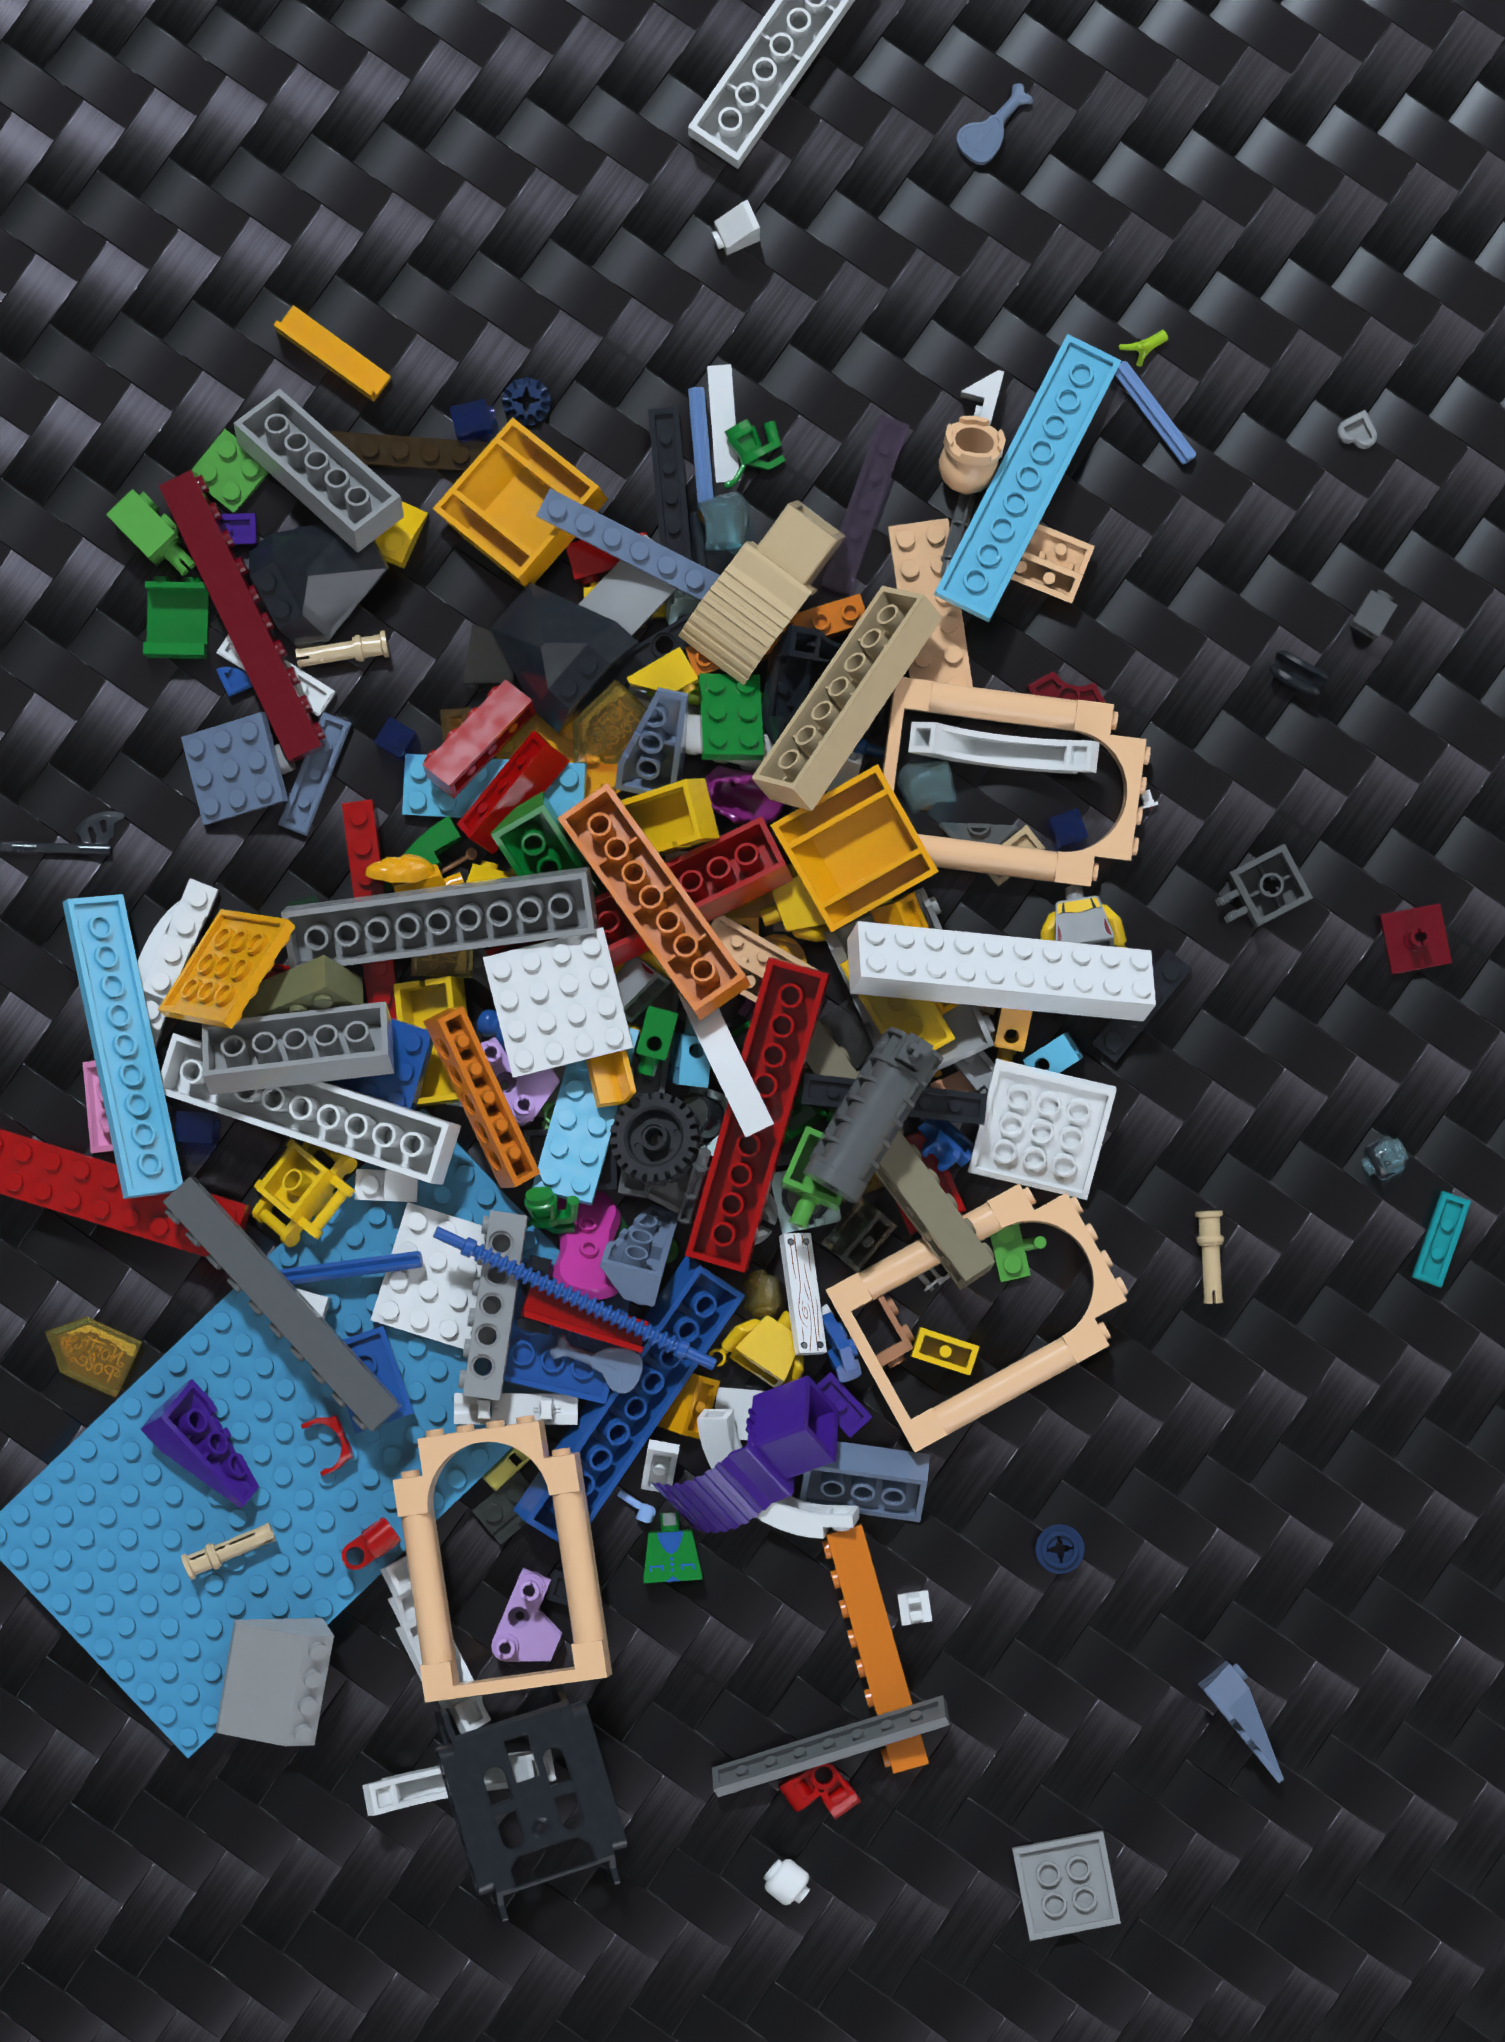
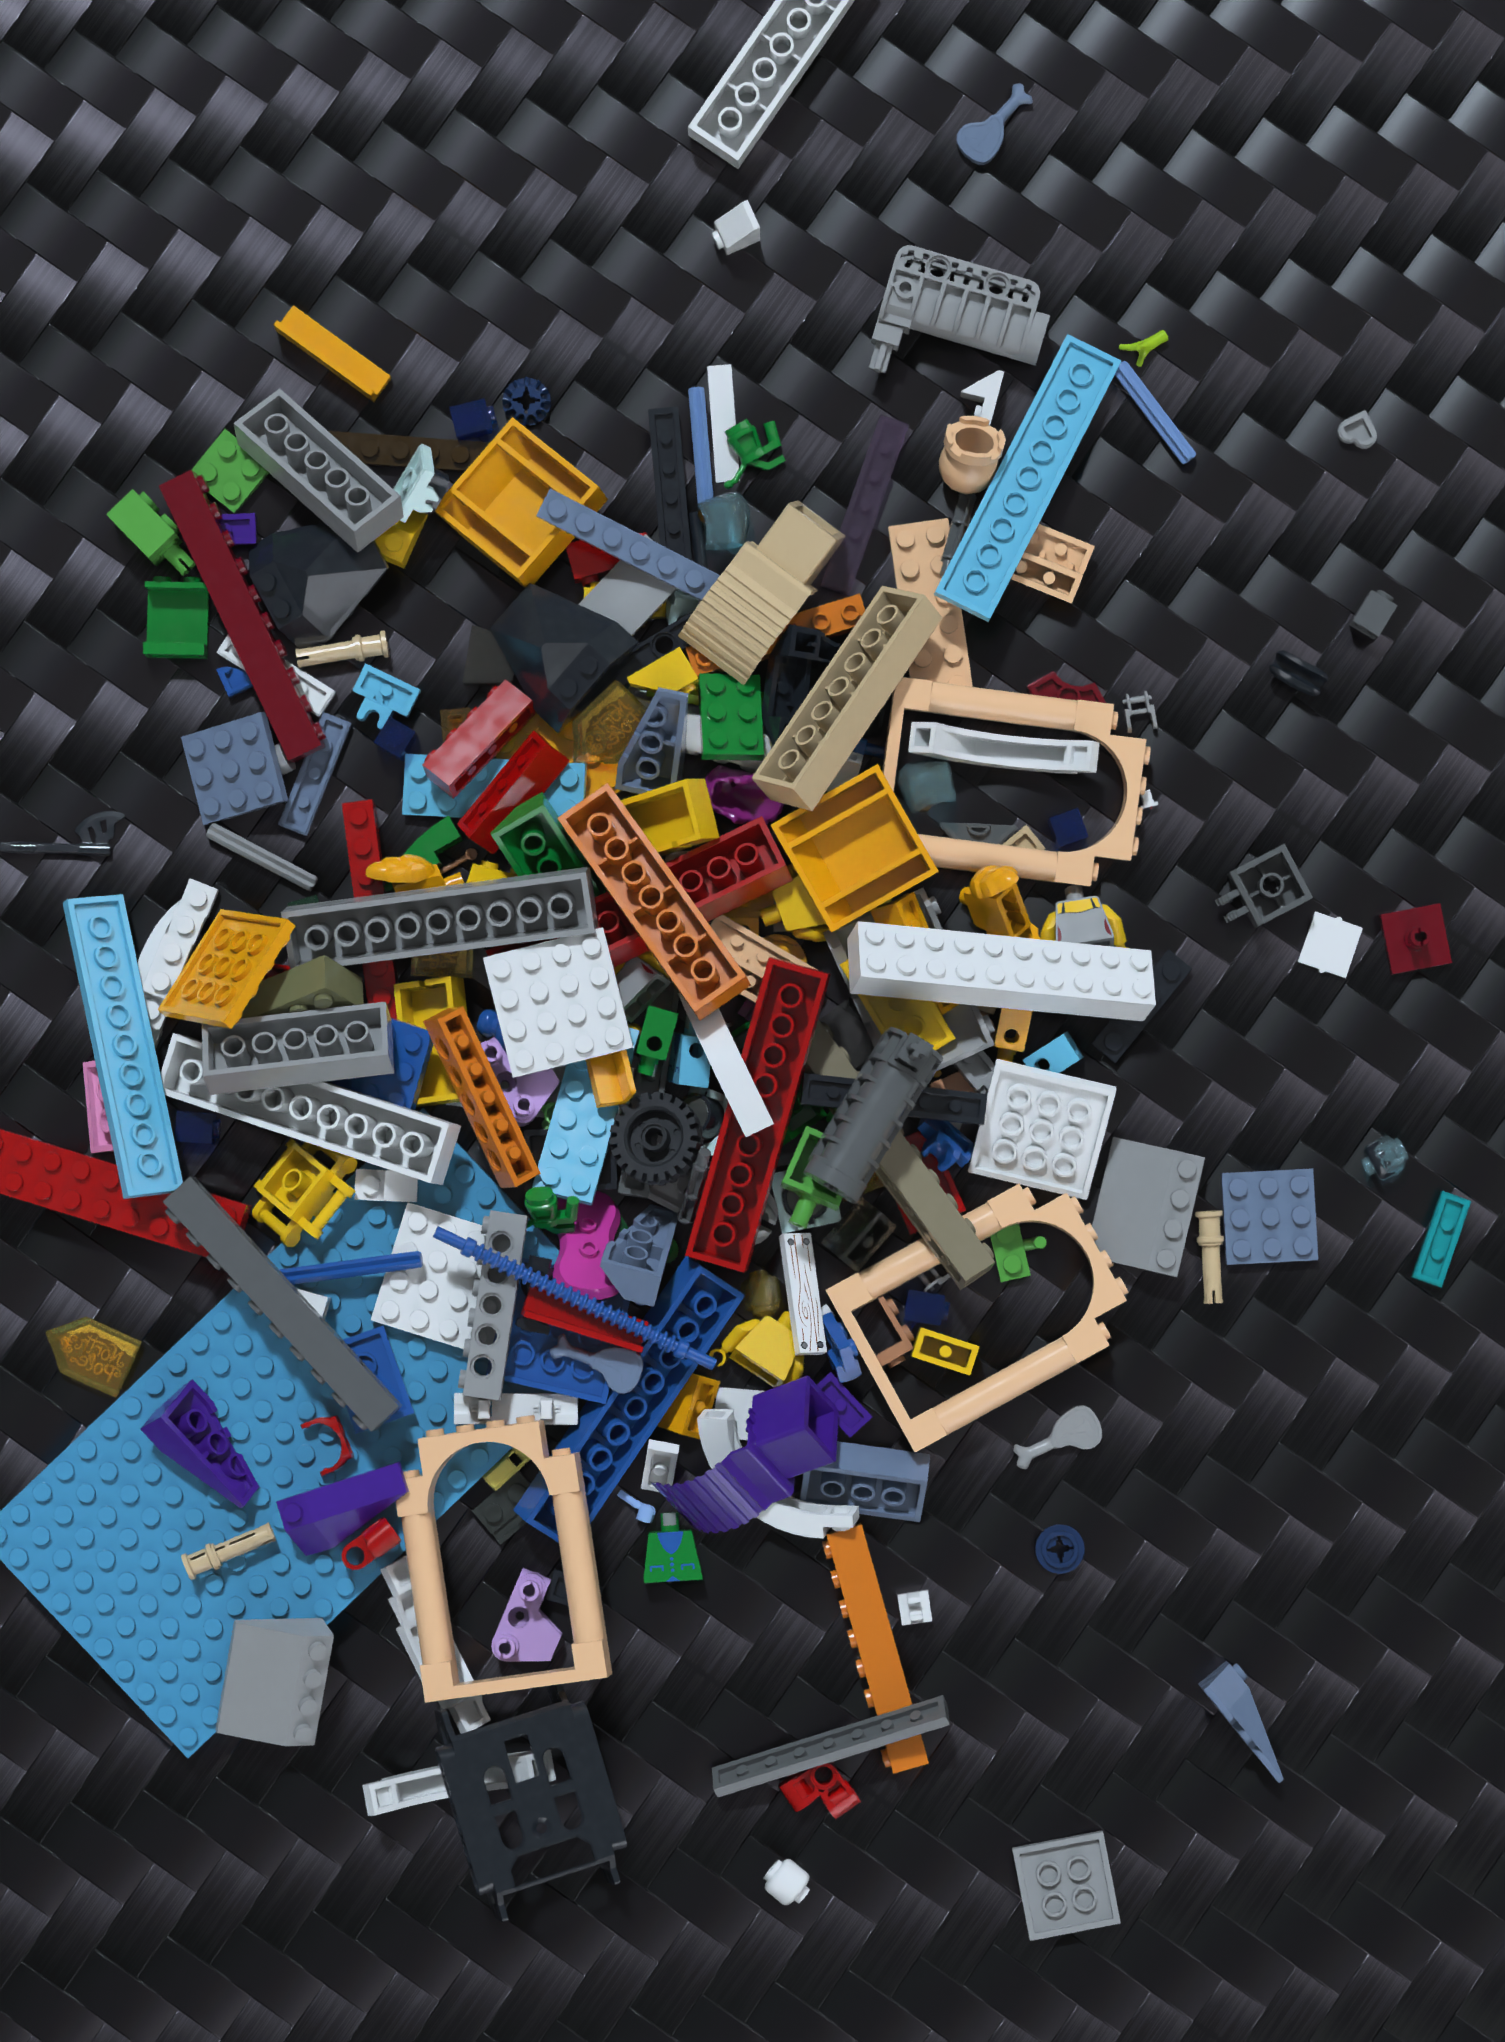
none -> light grey axle [206,823,318,891]
none -> dark purple wedge [276,1462,409,1556]
none -> medium azure plate [352,663,421,732]
none -> light aqua piece [393,444,449,523]
none -> light grey piece [868,245,1050,373]
none -> clear blue brick [903,1289,950,1326]
none -> light orange torso [959,865,1041,939]
none -> light grey piece [1013,1405,1102,1469]
none -> light grey slope [1085,1137,1205,1277]
none -> light grey piece [1123,691,1157,733]
none -> sand blue plate [1220,1169,1318,1265]
none -> white piece [1298,911,1363,978]

